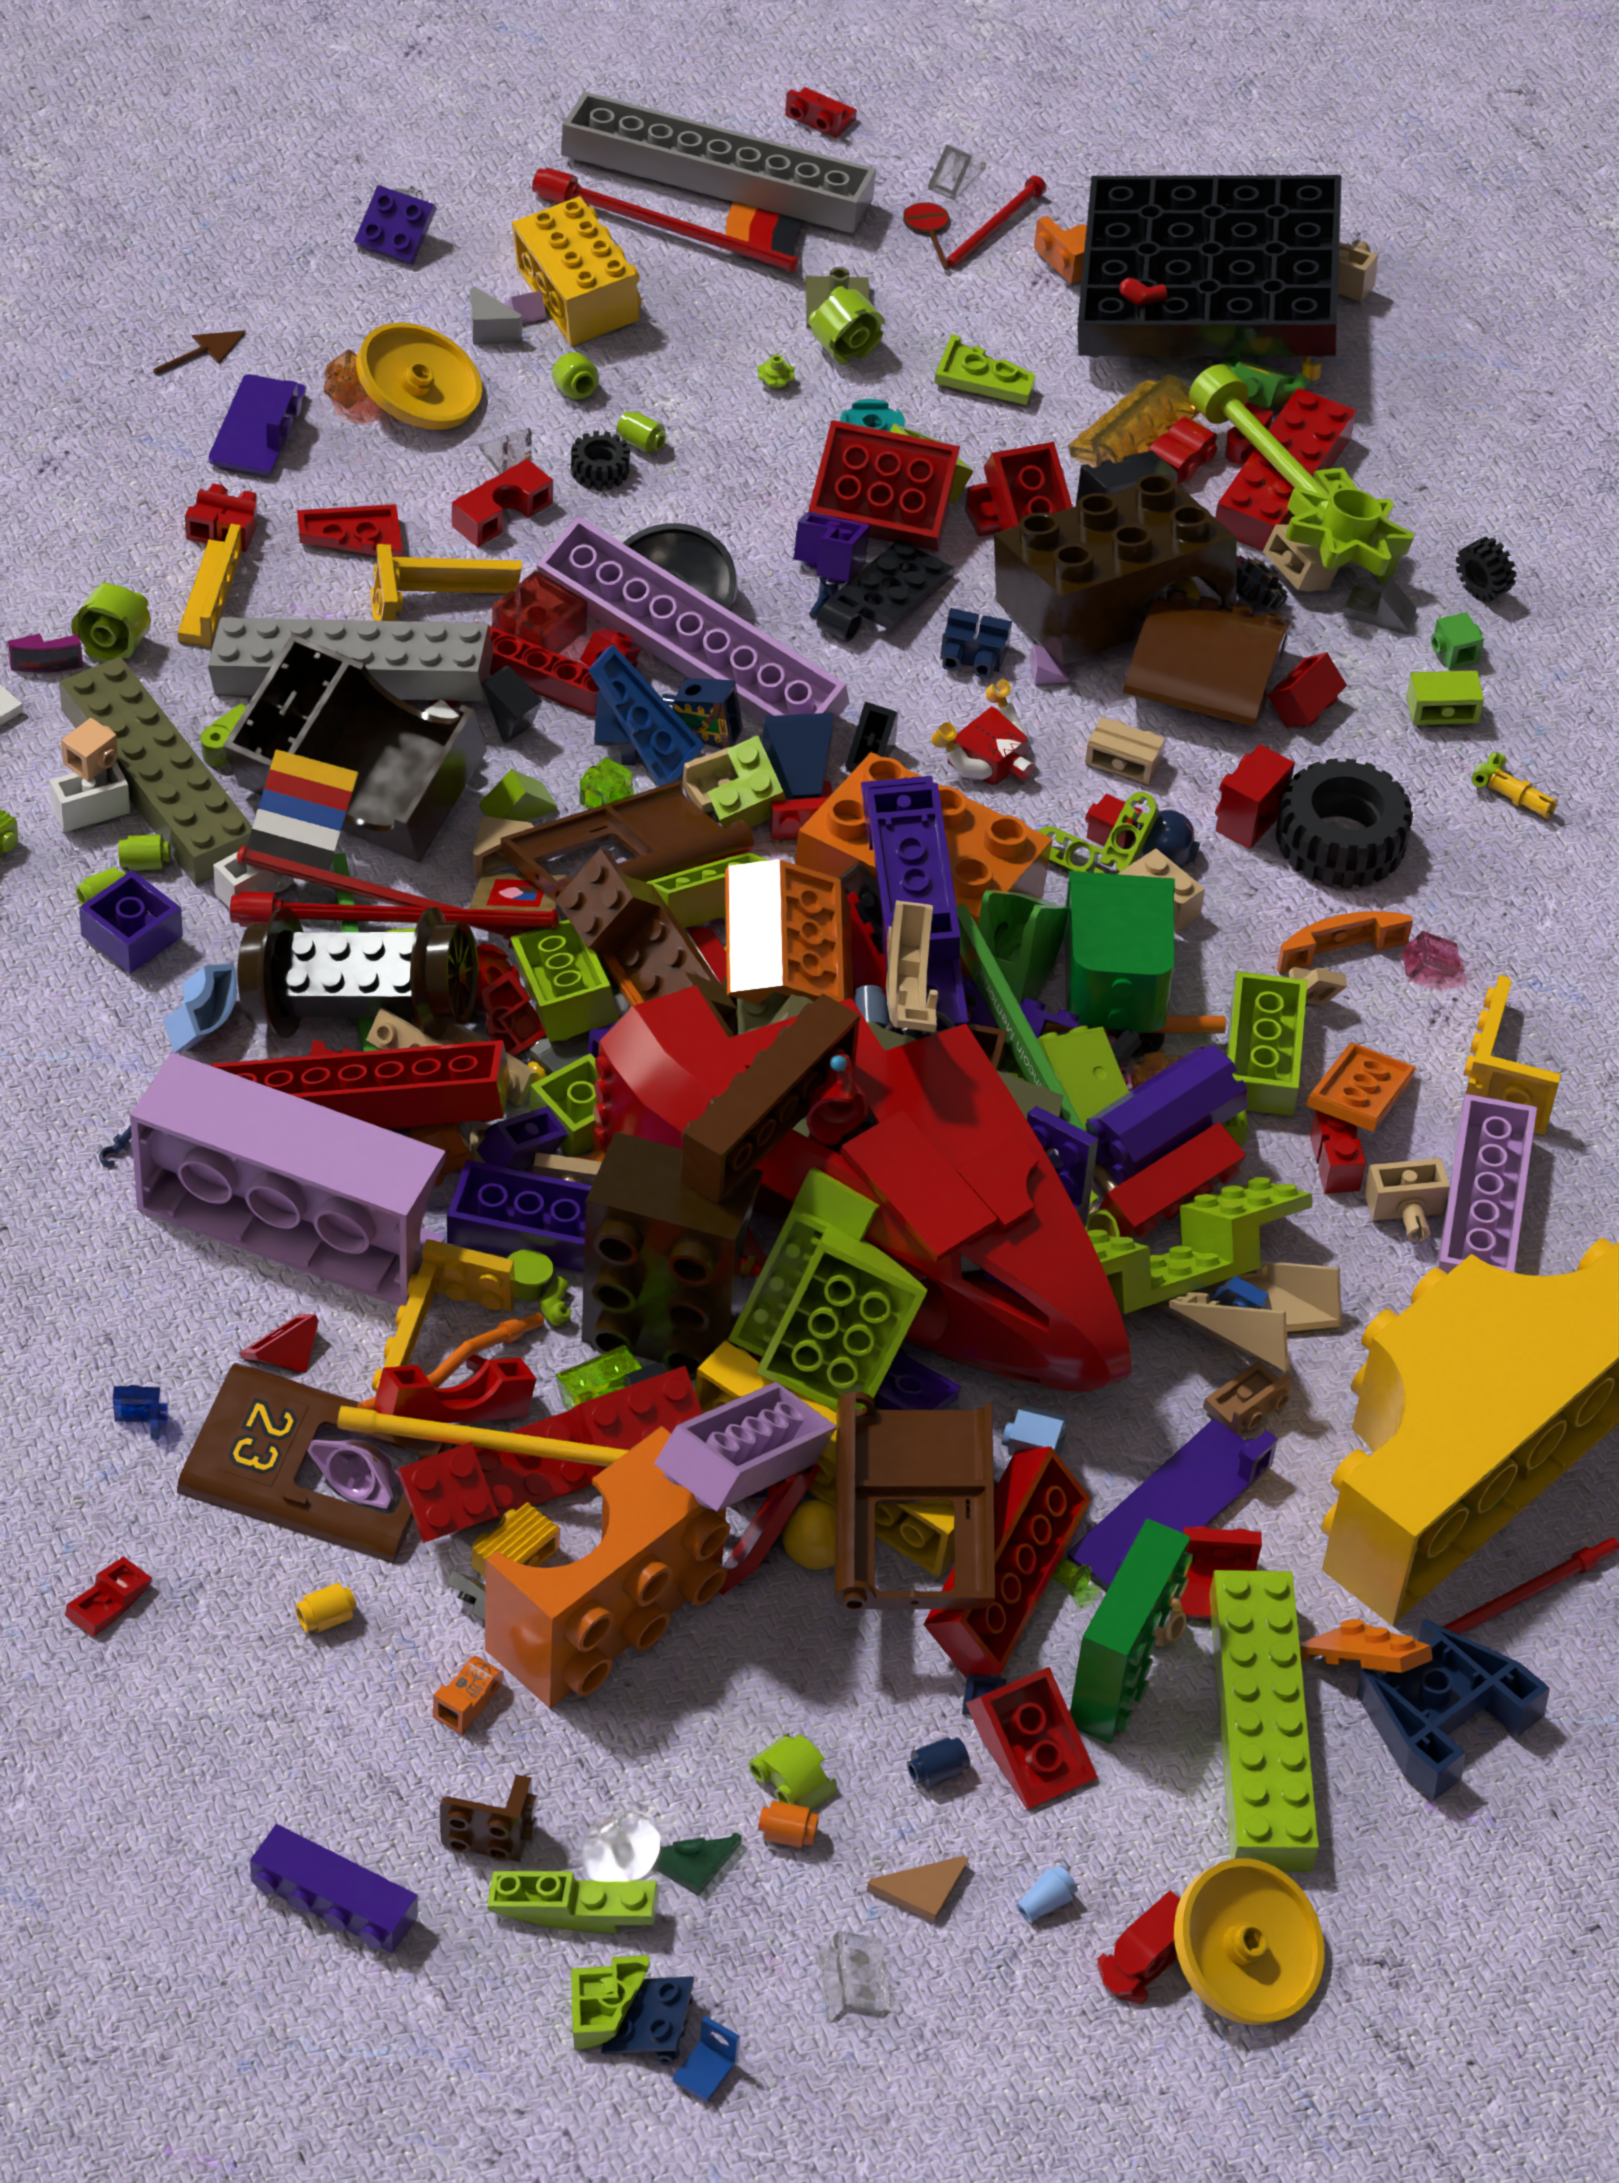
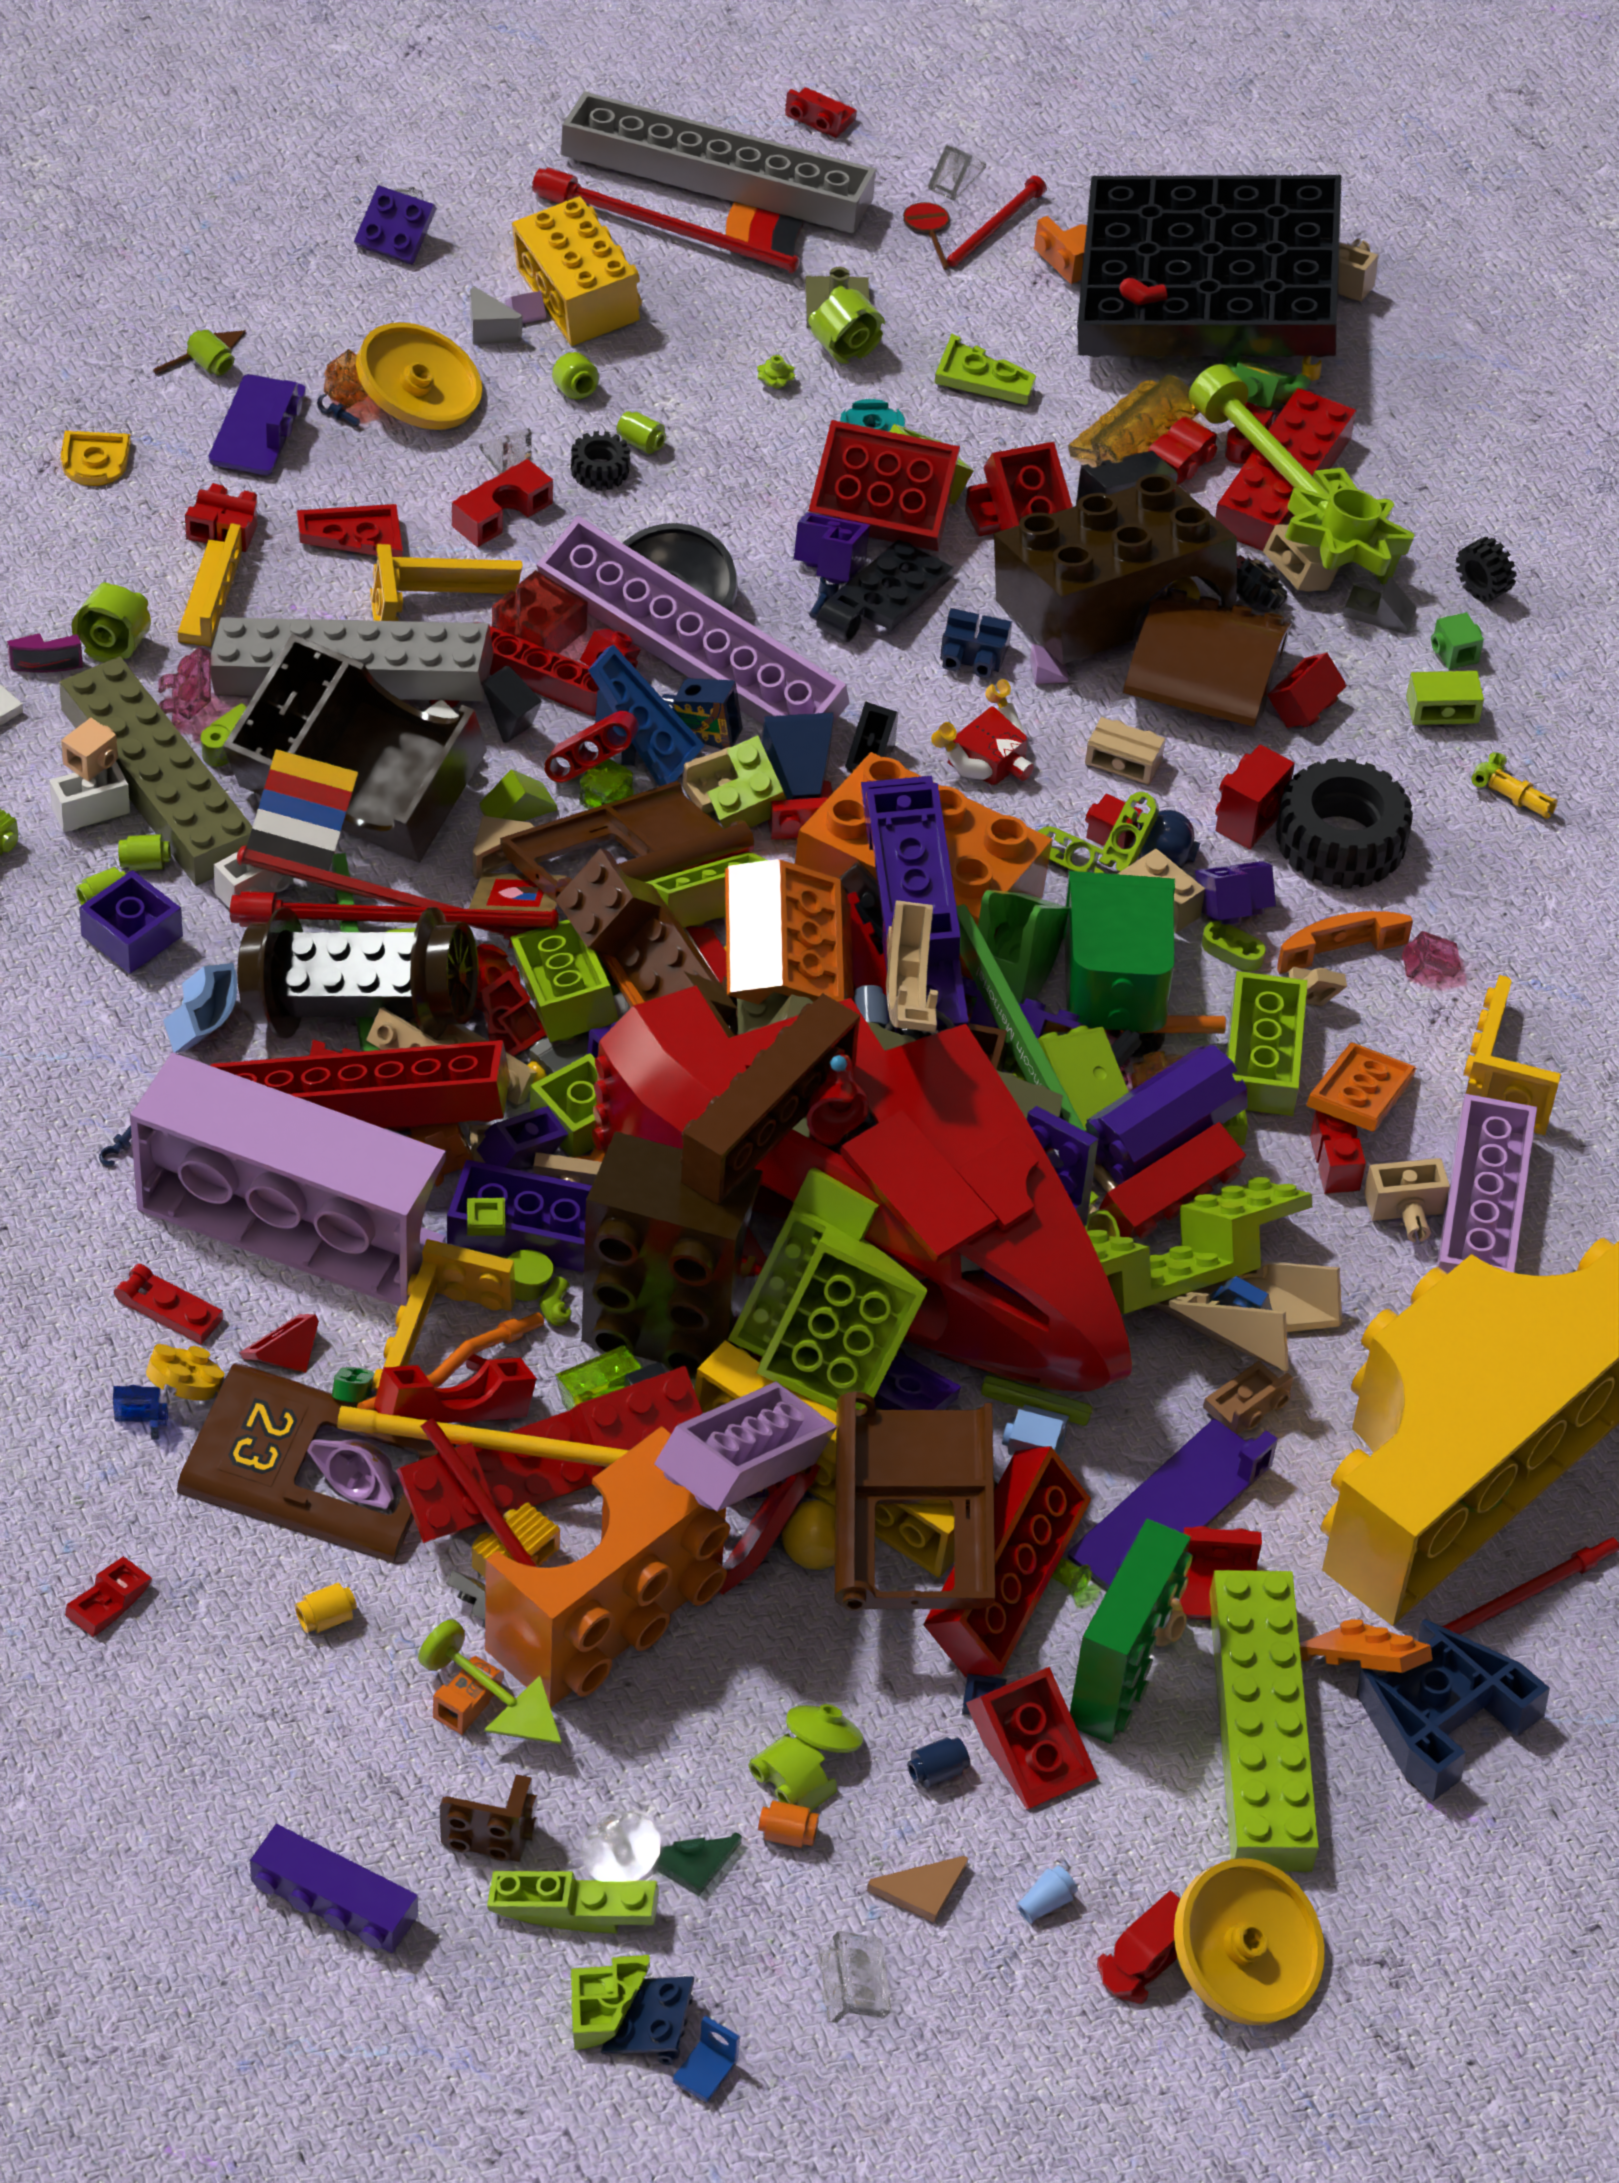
none -> yellow tile [61,430,131,486]
none -> red plate [113,1264,223,1345]
none -> yellow plate [146,1344,225,1401]
none -> clear pink plate [158,646,211,726]
none -> lime brick [187,329,235,376]
none -> dark blue hand [317,394,360,427]
none -> green beam [332,1367,374,1402]
none -> lime piece [418,1619,562,1745]
none -> red bar [420,1417,537,1567]
none -> lime tile [467,1198,505,1236]
none -> red beam [544,711,639,783]
none -> lime dish [786,1704,863,1753]
none -> lime axle [981,1375,1092,1426]
none -> dark purple brick [1195,861,1276,925]
none -> lime beam [1202,921,1266,972]

